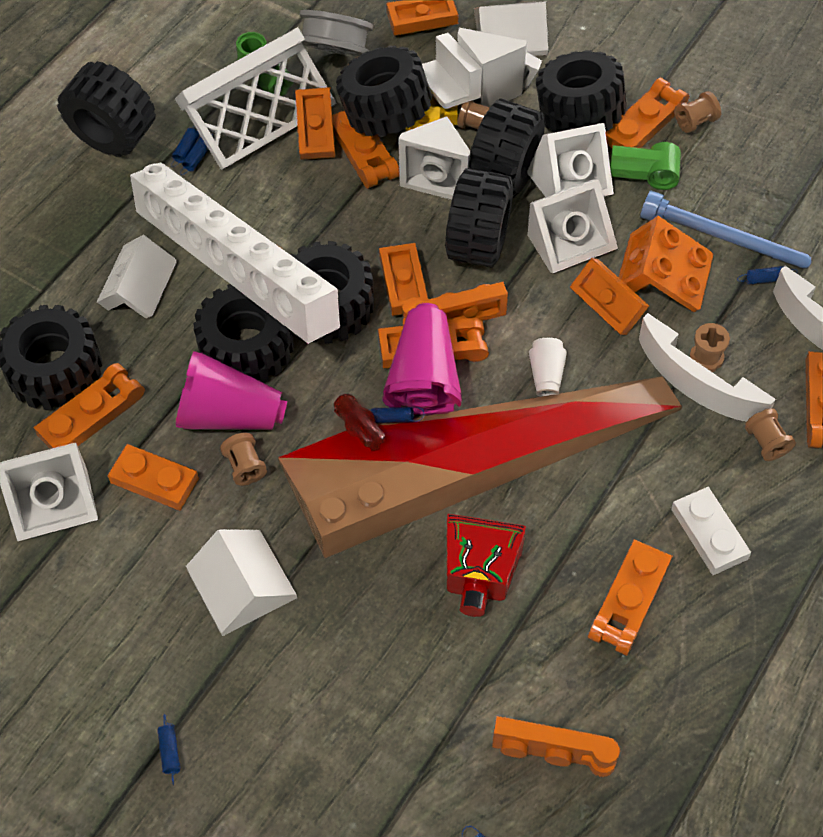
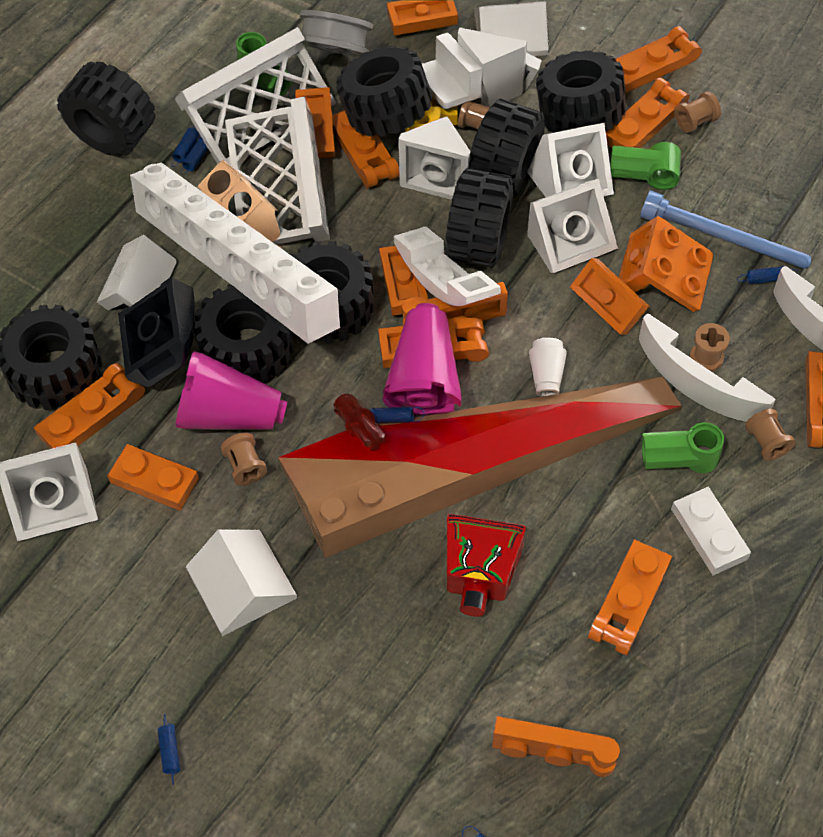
none -> black slope [118,277,195,387]
none -> light nougat piece [197,160,280,242]
none -> white fence [225,97,330,245]
none -> white slope [393,226,501,306]
none -> orange plate [616,26,702,93]
none -> bright green piece [641,422,724,473]

